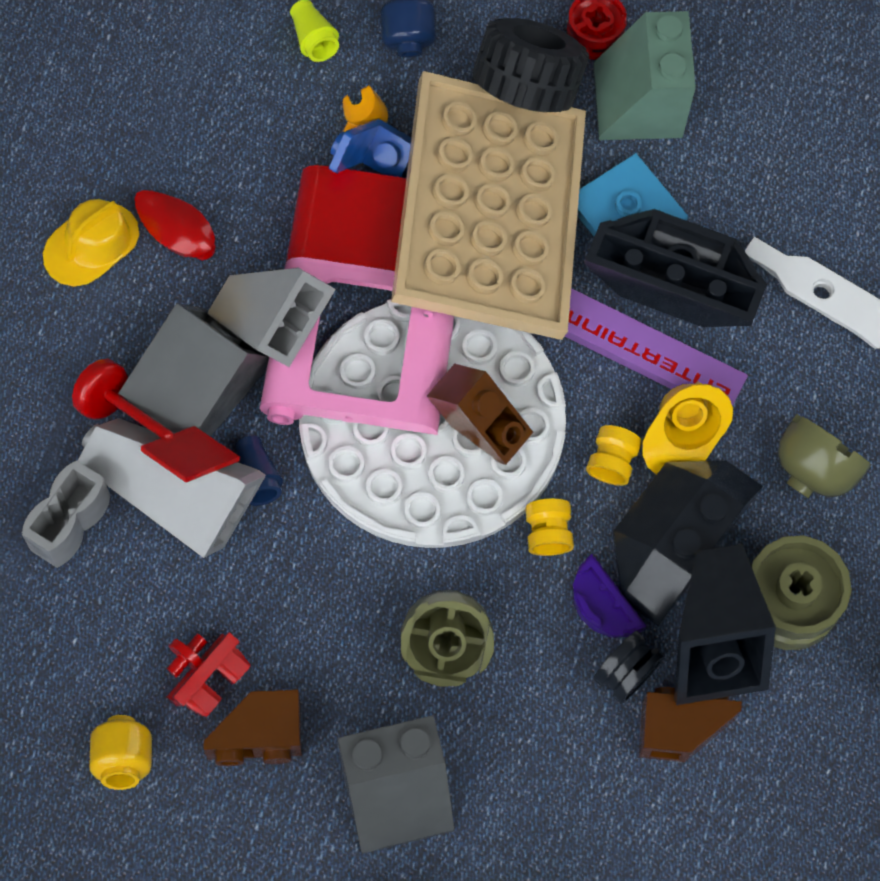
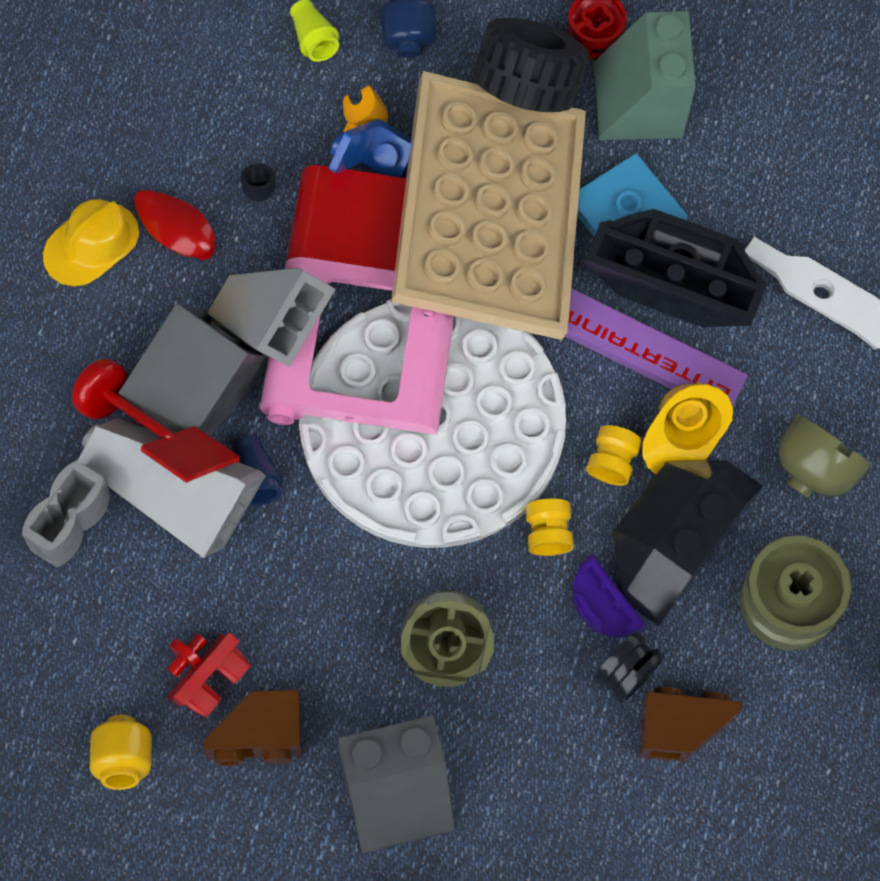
reddish brown slope [427,363,533,465] -> none
black slope [674,544,776,705] -> none
none -> black hinge [241,163,276,202]

